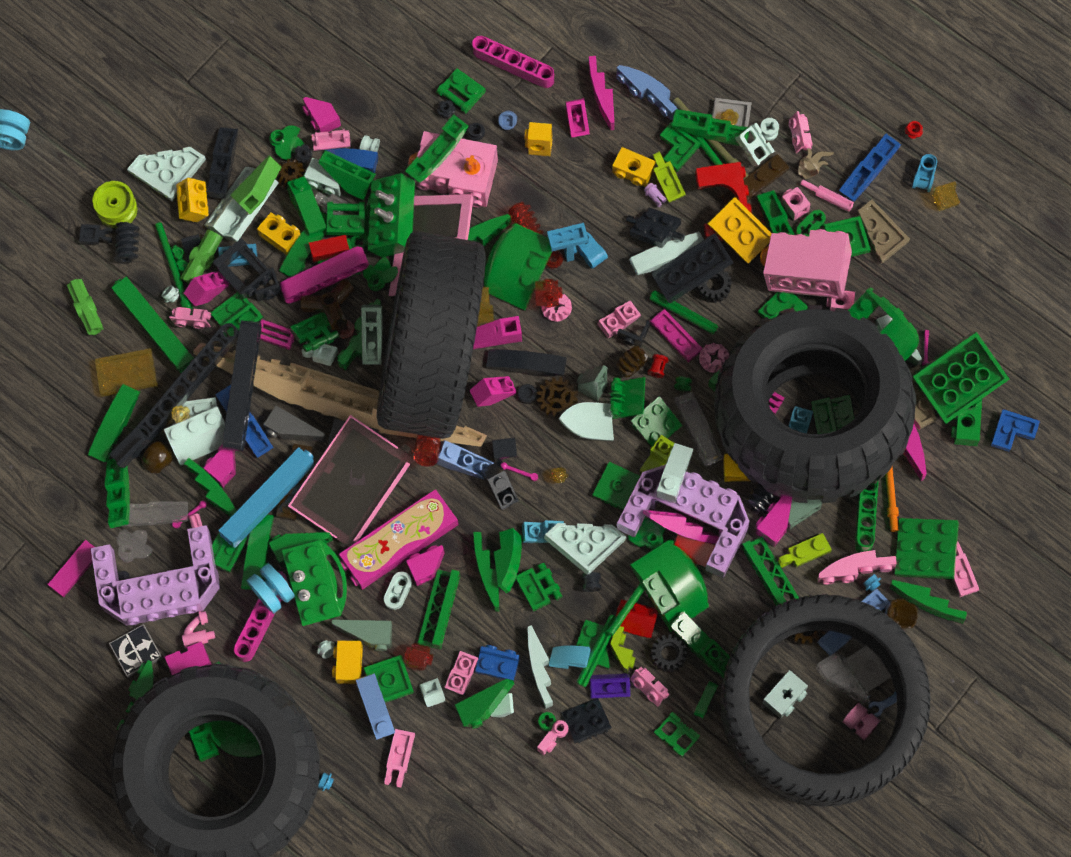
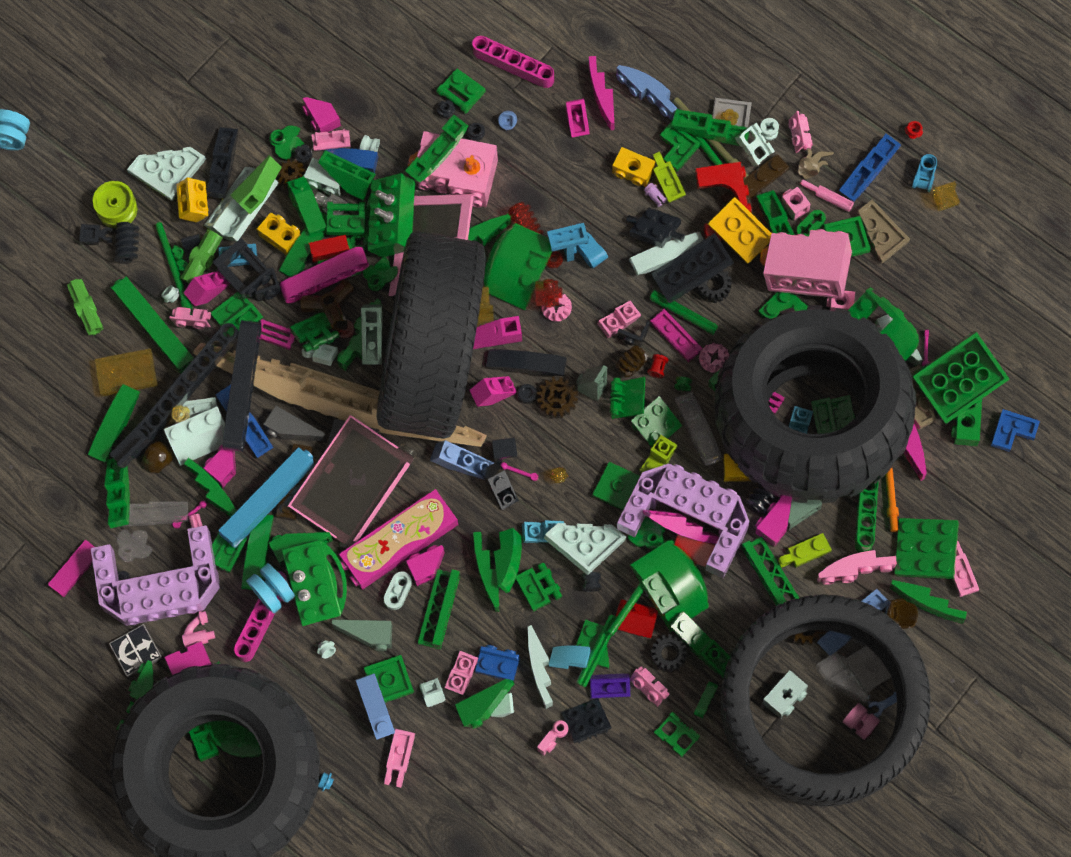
yellow brick [332,641,363,684] -> none
clear red head [404,643,434,671] -> none
clear red wheel [414,435,441,467] -> none
yellow brick [525,122,553,156] -> none
green bush [538,712,556,731] -> none
light aqua shield [559,402,614,441] -> none
lime slope [611,626,636,673] -> none
light aqua slope [657,443,693,503] -> none
dark azure plate [863,574,881,592] -> none

